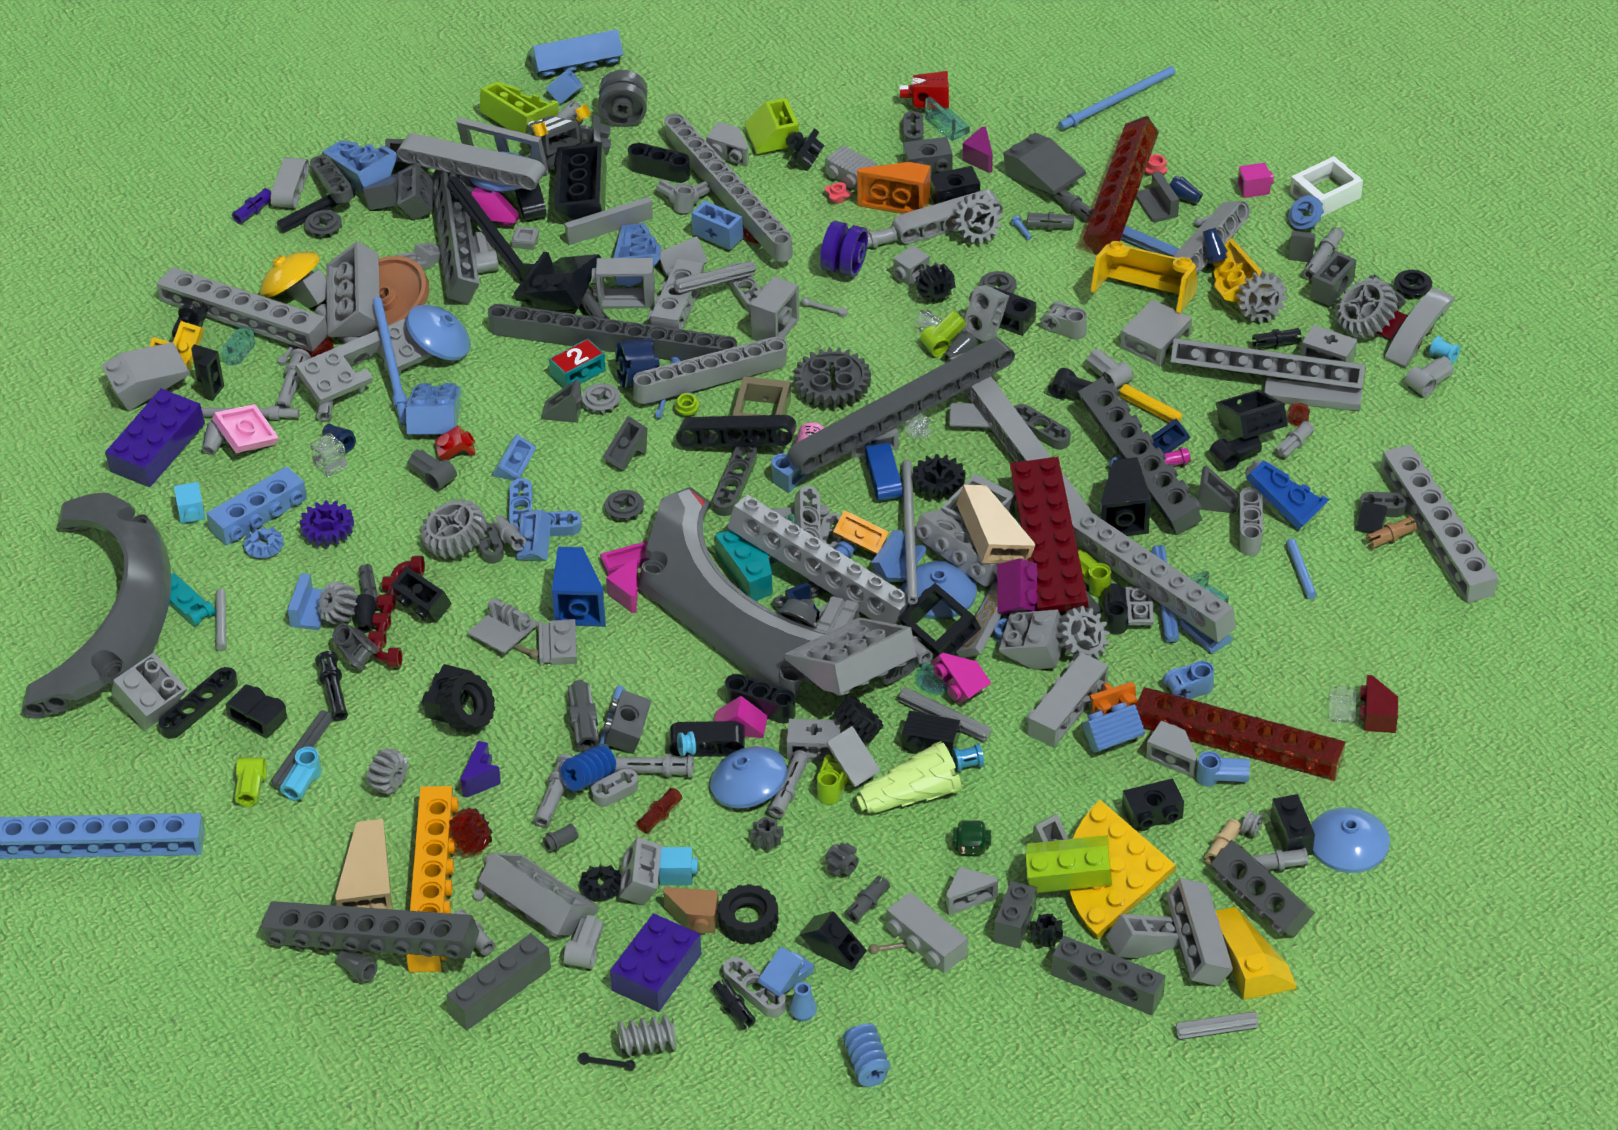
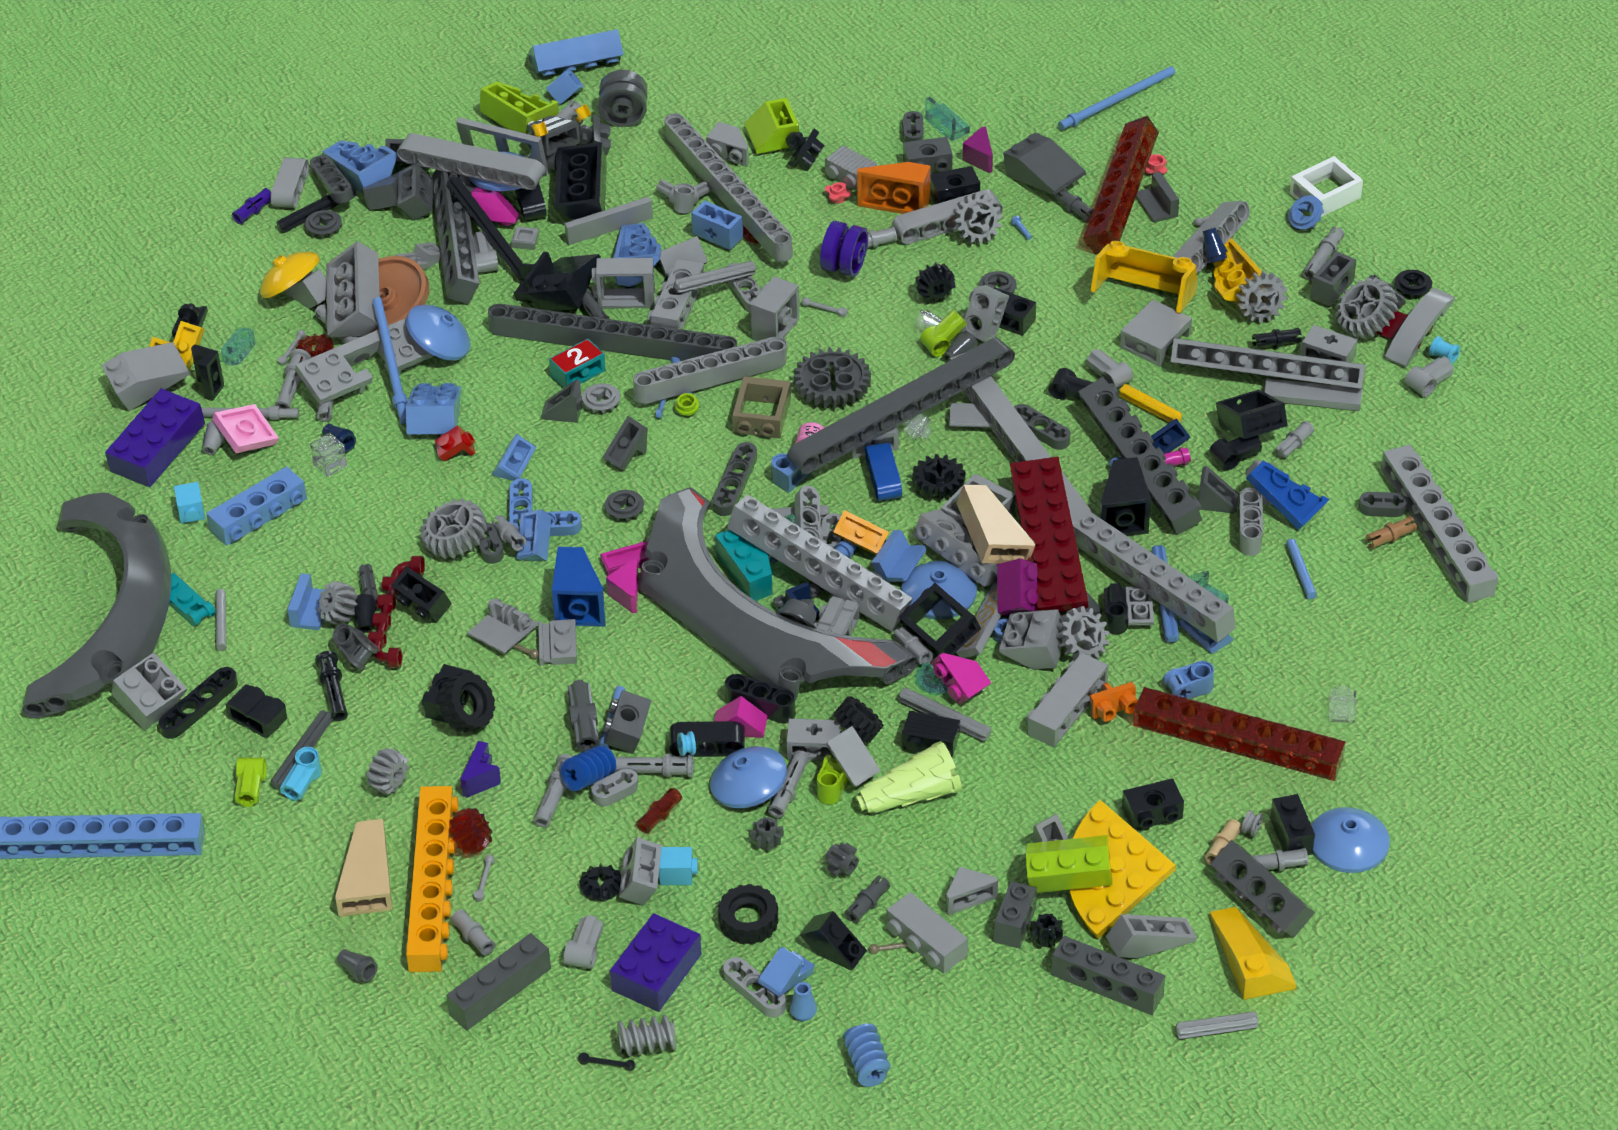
light grey brick [156,267,328,352] -> none
medium blue gear [243,526,284,558] -> none
dark grey brick [261,901,480,959] -> none
dark purple gear [300,500,354,547] -> none
dark grey piece [408,449,457,491] -> none
light grey slope [478,852,600,937] -> none
dark grey pin [542,824,579,852] -> none
dark blue brick [615,338,660,388] -> none
black beam [628,143,690,183] -> none
medium nougat slope [663,887,719,933] -> none
black beam [676,415,797,448] -> none
black pin [712,979,756,1030] -> none
light grey slope [784,617,917,695] -> none
light grey brick [893,245,930,286] -> none
red torso [900,71,949,108] -> none
light grey piece [902,460,918,604] -> none
dark azure bush [952,744,984,772] -> none
dark green head [953,820,991,855] -> none
dark grey pin [1027,212,1074,230] -> none
light grey piece [1040,301,1087,339] -> none
lime piece [1078,550,1111,597] -> none
medium blue brick [1081,702,1145,752] -> none
medium blue axle [1117,225,1179,257] -> none
light grey slope [1146,721,1197,778] -> none
light grey brick [1166,878,1233,986] -> none
dark blue cone [1169,176,1203,205] -> none
medium blue piece [1195,751,1250,786] -> none
dark pink brick [1237,162,1274,198] -> none
clear red bush [1287,403,1310,426] -> none
dark grey slope [1289,231,1316,262] -> none
black slope [1356,501,1387,533] -> none
dark red slope [1359,675,1398,733] -> none

